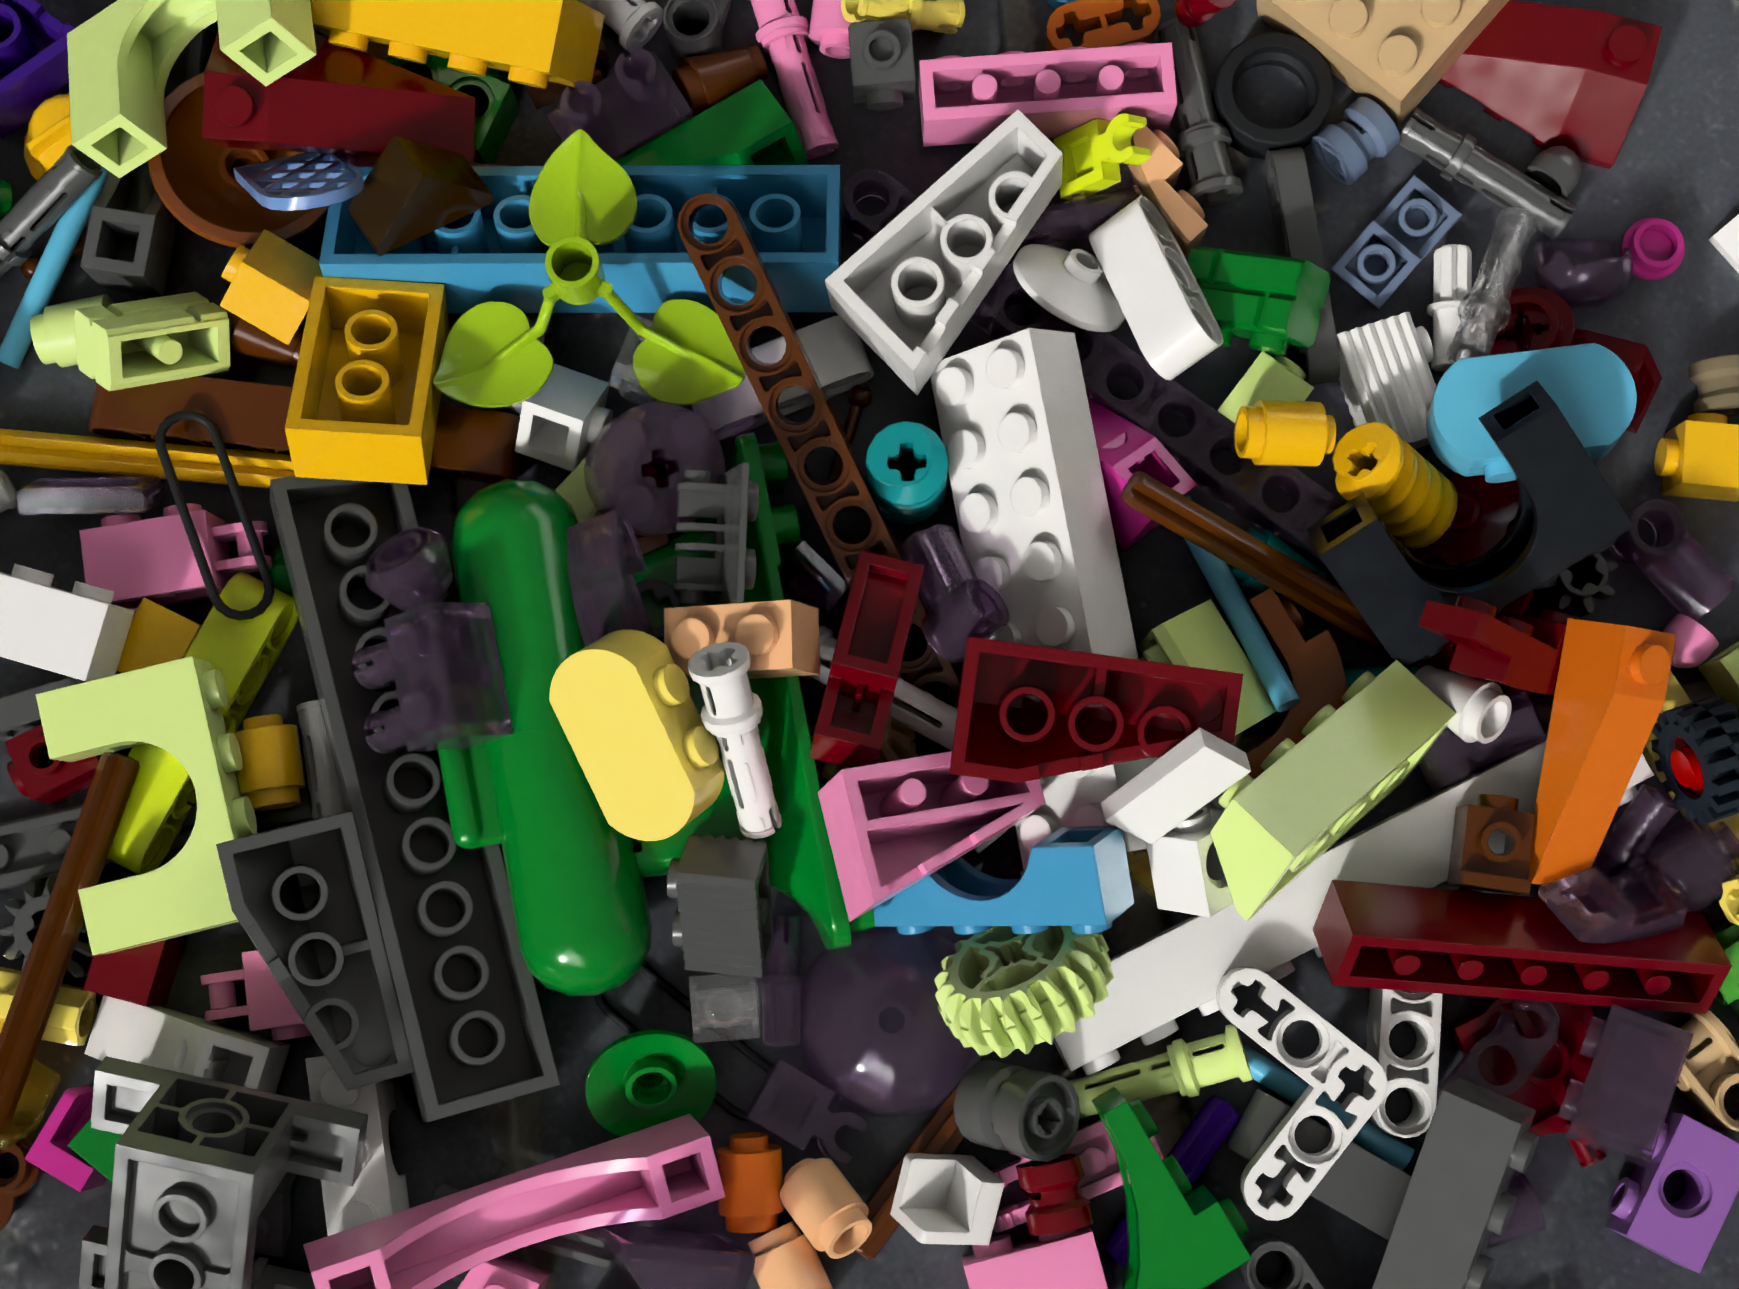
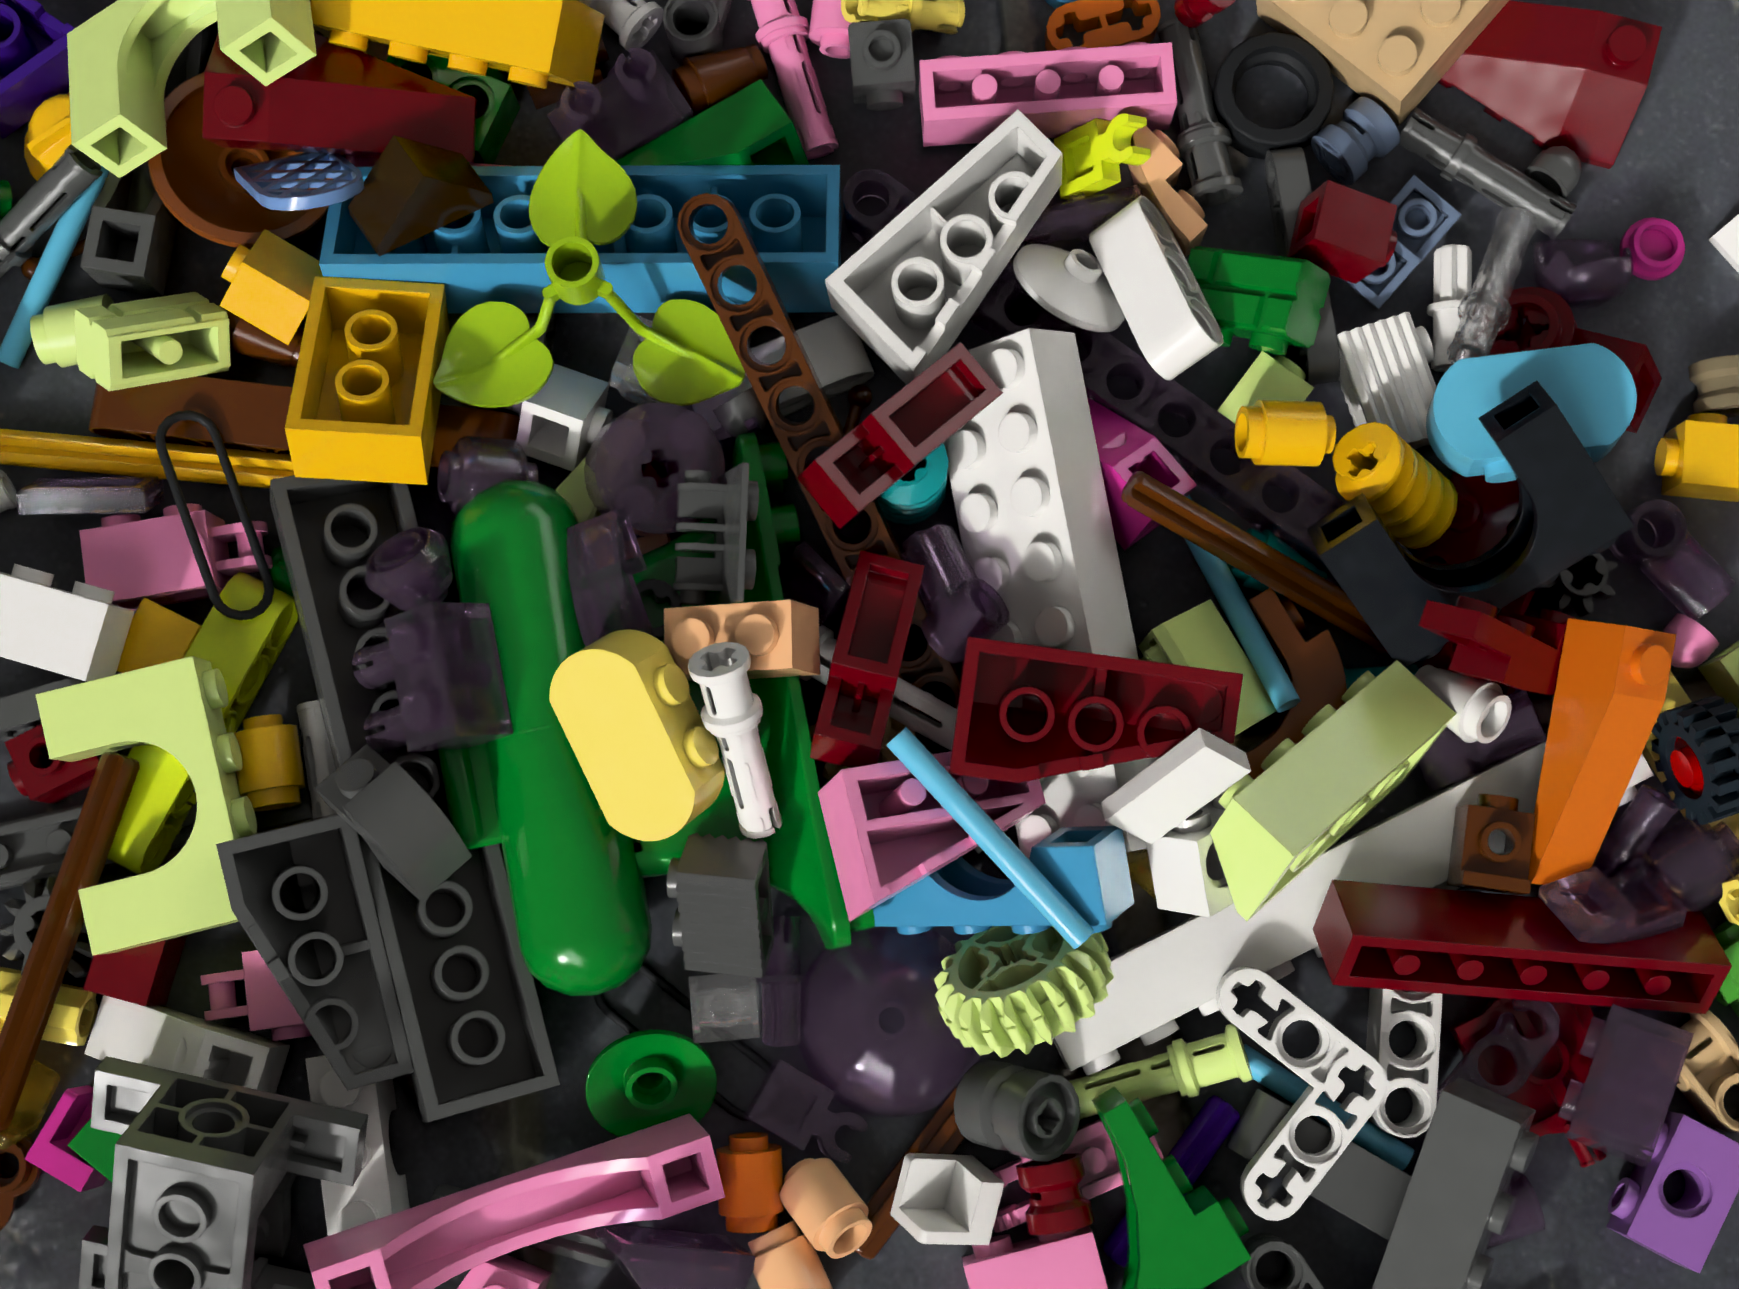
none -> dark grey brick [315,744,472,901]
none -> head [437,436,538,516]
none -> dark grey hinge [713,387,769,438]
none -> dark red slope [797,342,1003,529]
none -> medium azure bar [886,727,1095,949]
none -> dark red brick [1288,180,1397,284]

